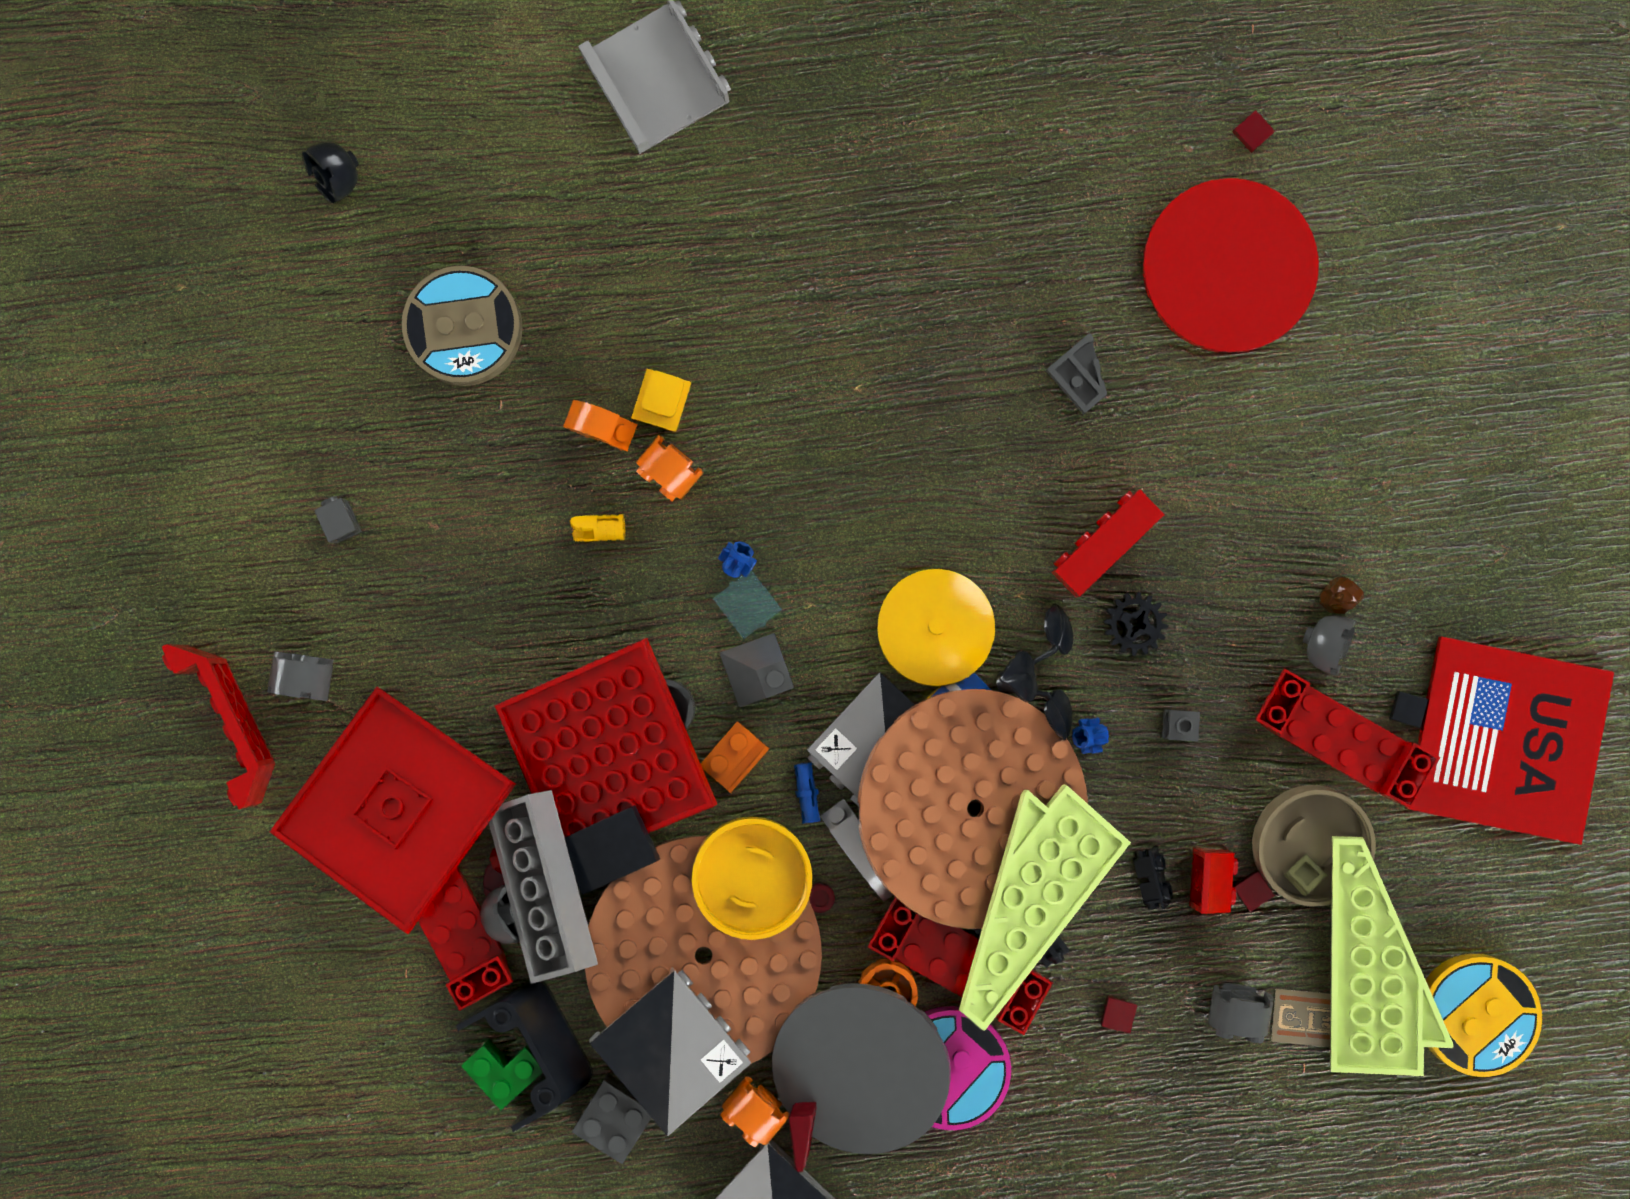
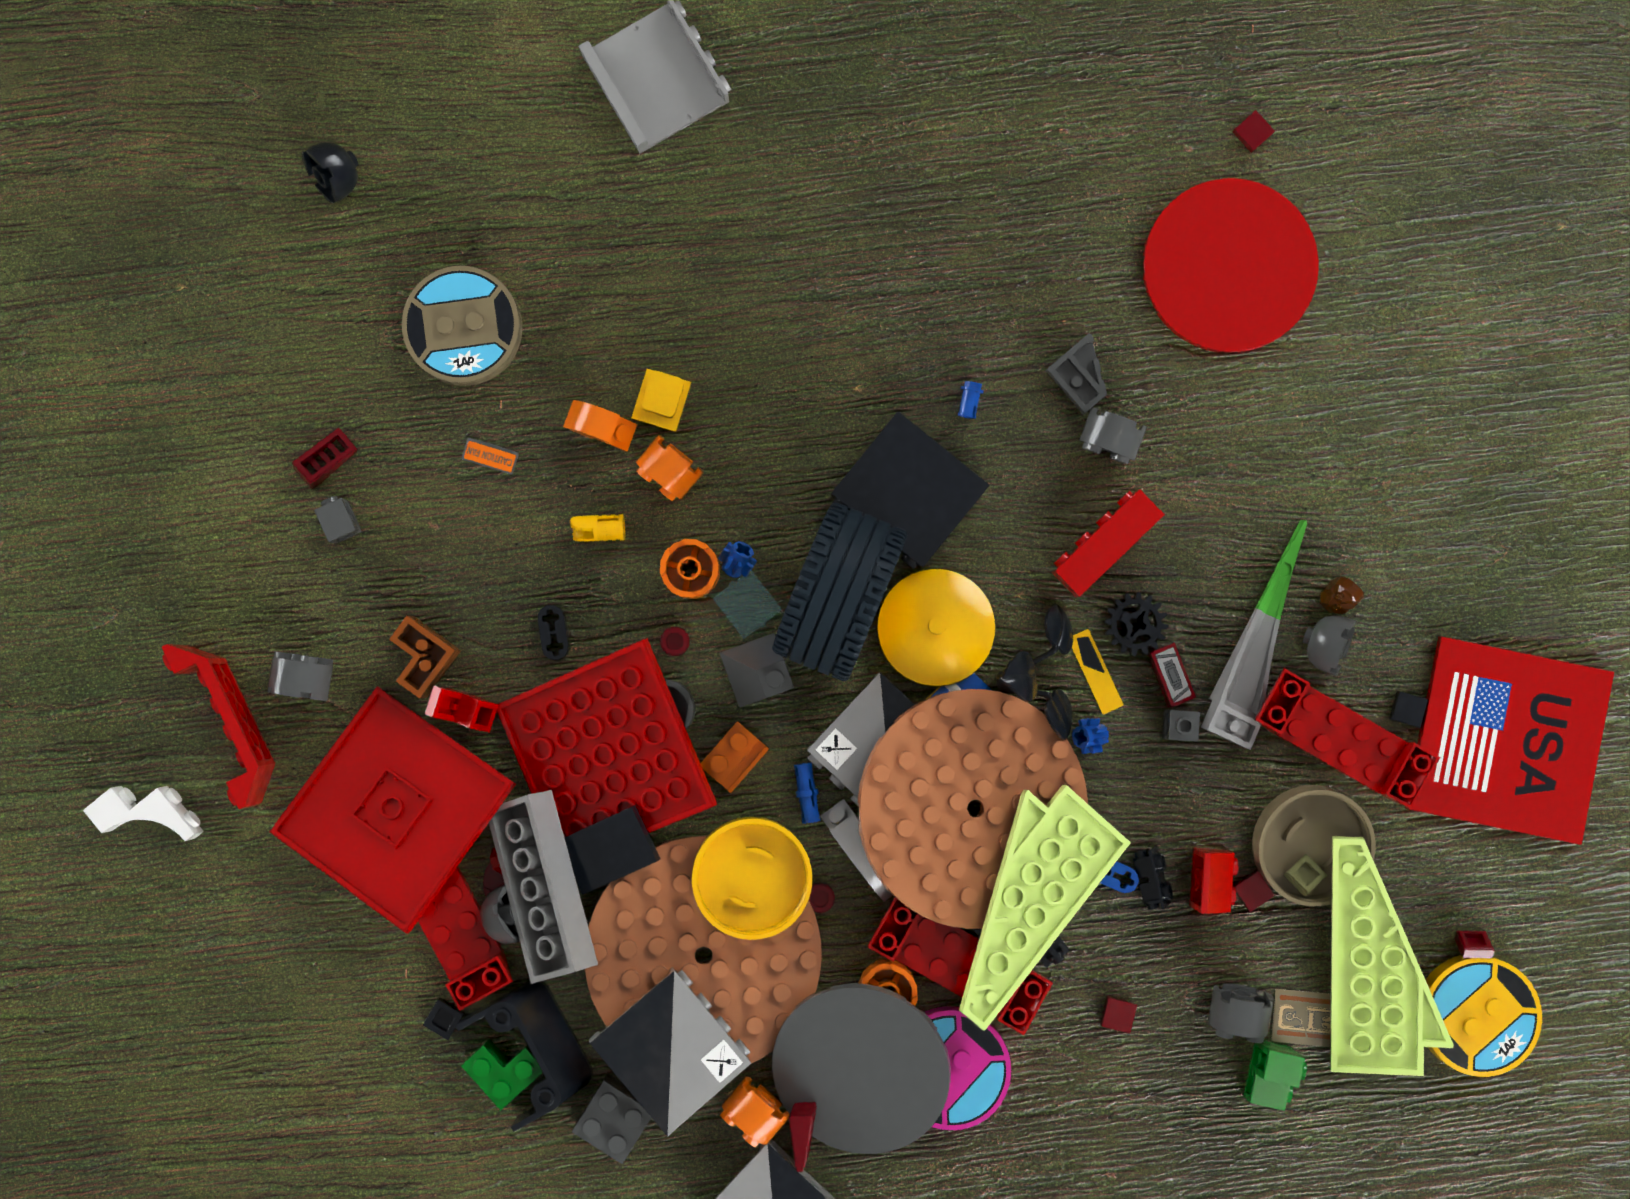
none -> white arch [83,786,204,841]
none -> dark red slope [292,427,358,490]
none -> dark orange brick [389,615,461,699]
none -> black tile [423,998,465,1040]
none -> red brick [424,686,499,733]
none -> sticker [461,437,519,475]
none -> black beam [538,605,570,660]
none -> orange brick [660,539,720,599]
none -> dark red tile [660,627,690,656]
none -> black wheel [772,503,908,681]
none -> black panel [831,411,990,569]
none -> blue pin [957,381,984,419]
none -> yellow sticker [1072,629,1123,714]
none -> dark grey brick [1079,407,1147,464]
none -> blue beam [1100,861,1139,893]
none -> slope [1147,642,1196,708]
none -> light grey plate [1201,520,1307,750]
none -> green brick [1243,1040,1307,1111]
none -> dark red tile [1454,930,1495,958]

